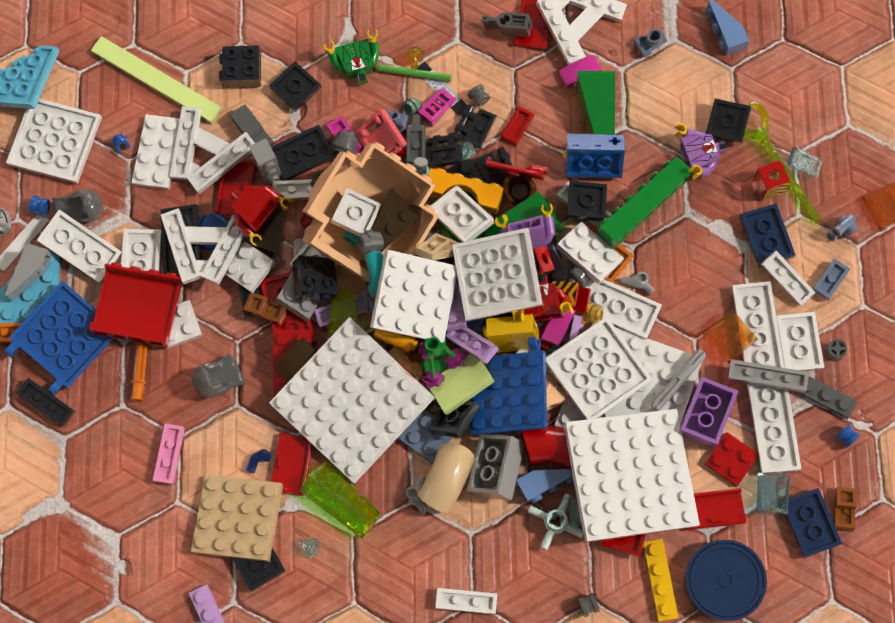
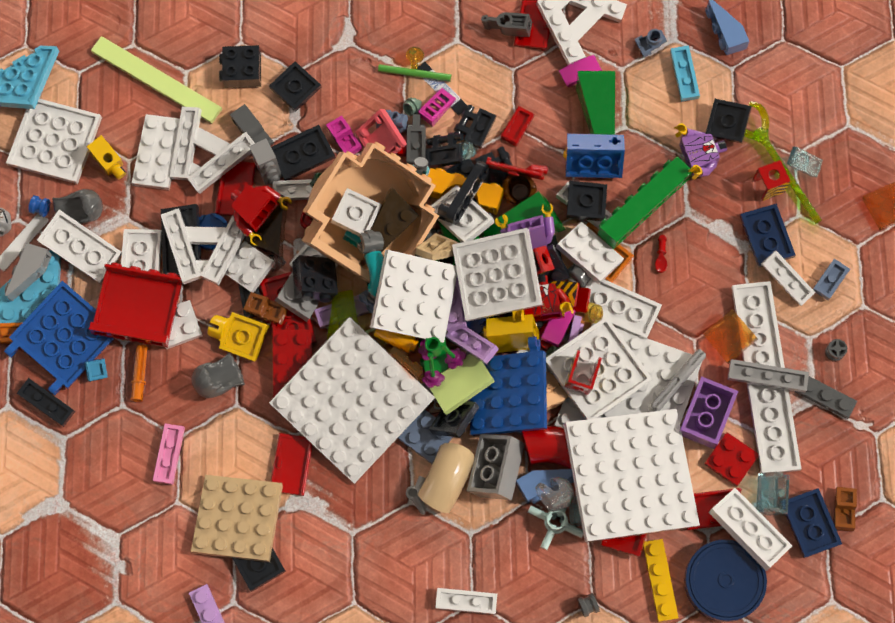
blue plate [111,133,130,153] -> none
clear blue arm [246,449,272,474] -> none
dark brown slope [274,337,317,381] -> none
clear light blue plate [299,537,320,557] -> none
clear neon green wedge [300,459,381,538] -> none
green torso [323,28,380,85] -> none
dark grey head [331,130,359,156] -> none
dark grey wheel [467,84,491,108] -> none
light grey animal [618,272,655,295] -> none
white plate [776,312,824,371] -> none
sand blue plate [827,214,858,241] -> none
blue wheel [835,424,860,449] -> none
none -> dark azure tile [84,358,108,381]
none -> yellow torso [87,135,126,180]
none -> yellow plate [207,312,269,361]
none -> black beam [437,161,489,225]
none -> clear helmet [535,477,575,512]
none -> red piece [564,350,602,395]
none -> red piece [655,234,668,273]
none -> medium azure plate [670,45,700,102]
none -> white plate [709,488,792,571]

